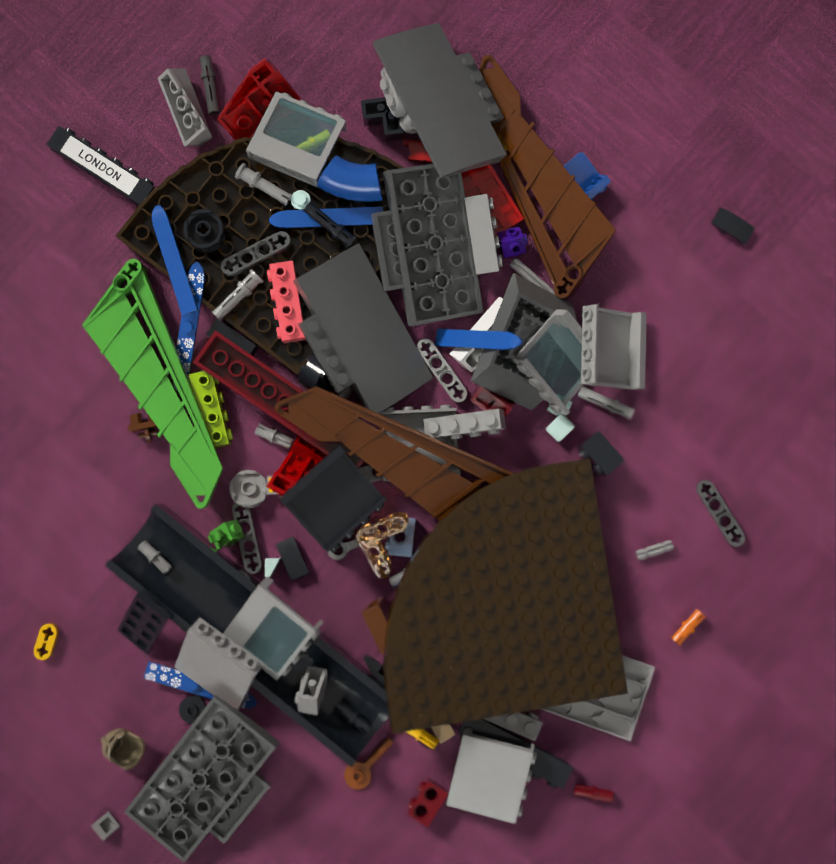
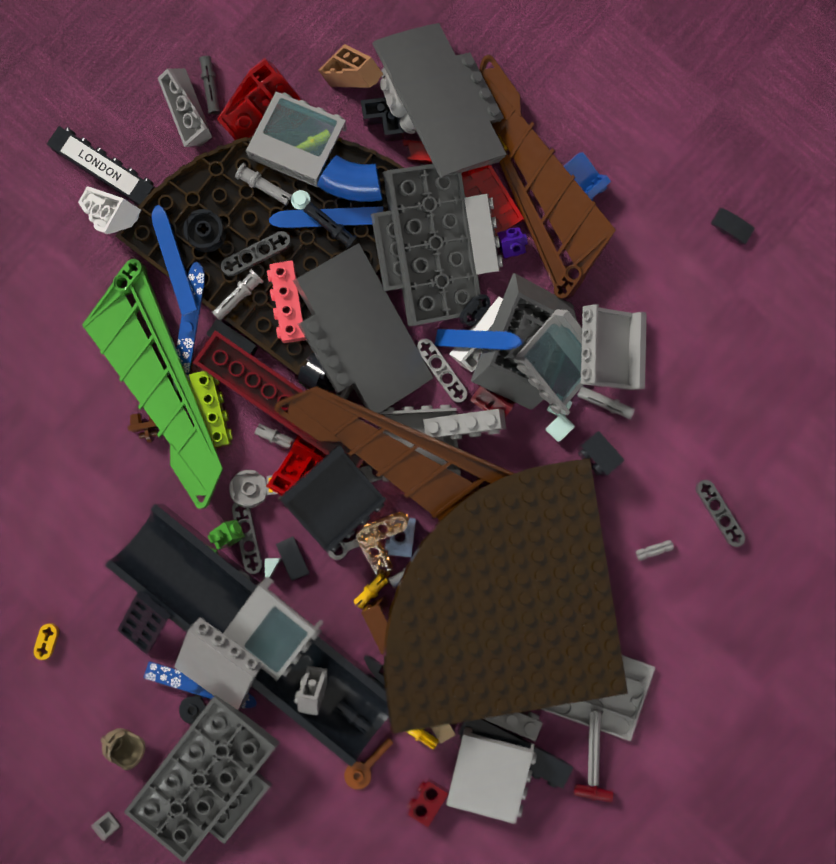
light grey axle [137,540,172,574] -> none
light grey axle [510,258,555,294] -> none
orange pin [671,609,706,646] -> none
none -> white wedge [78,186,141,235]
none -> medium nougat wedge [318,44,383,88]
none -> yellow pin [353,574,388,609]
none -> black beam [460,294,491,326]
none -> light grey axle [588,709,601,786]

